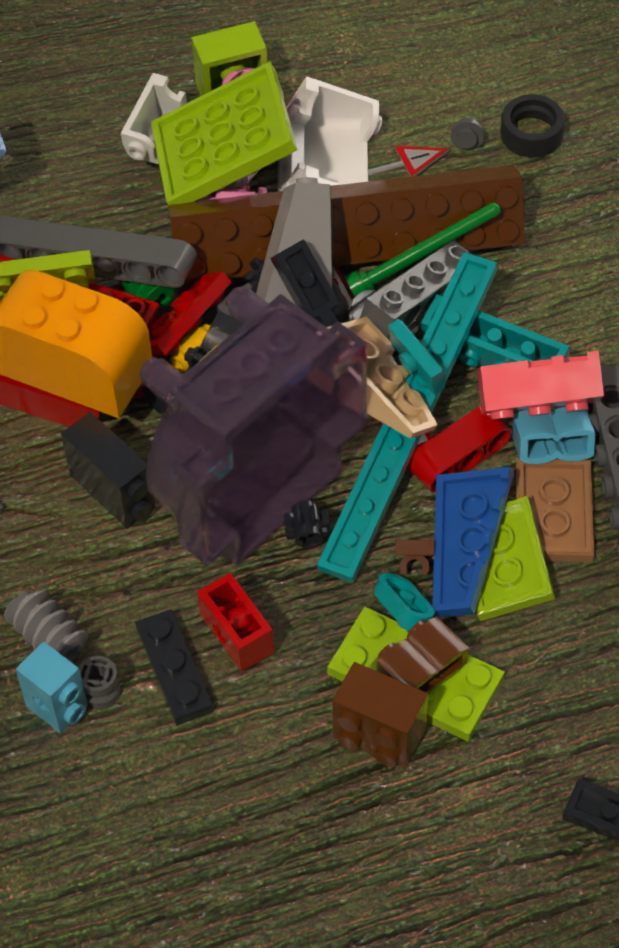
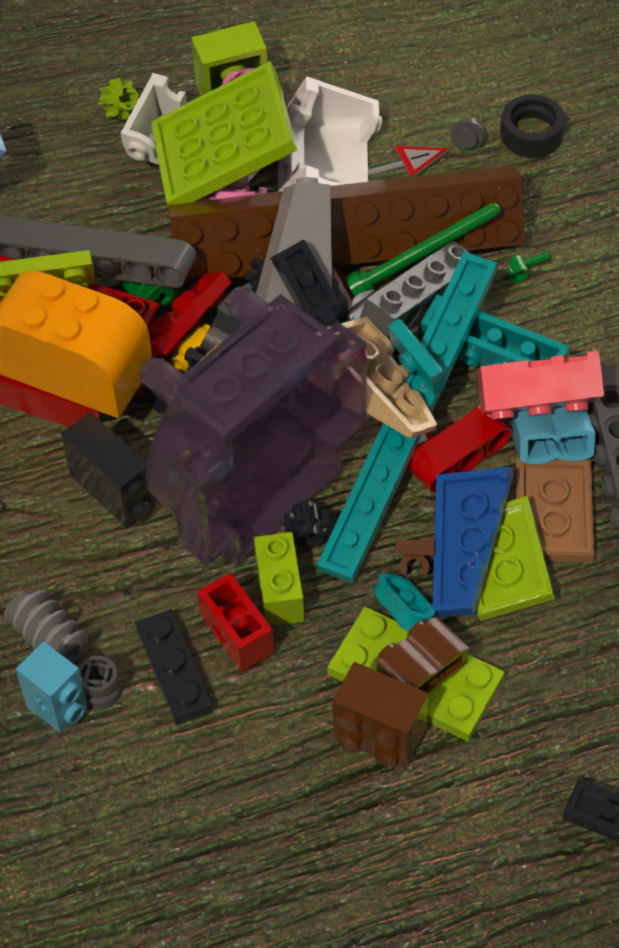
none -> lime gear [98,78,140,120]
none -> lime brick [254,532,304,626]
none -> green hand [506,252,550,283]

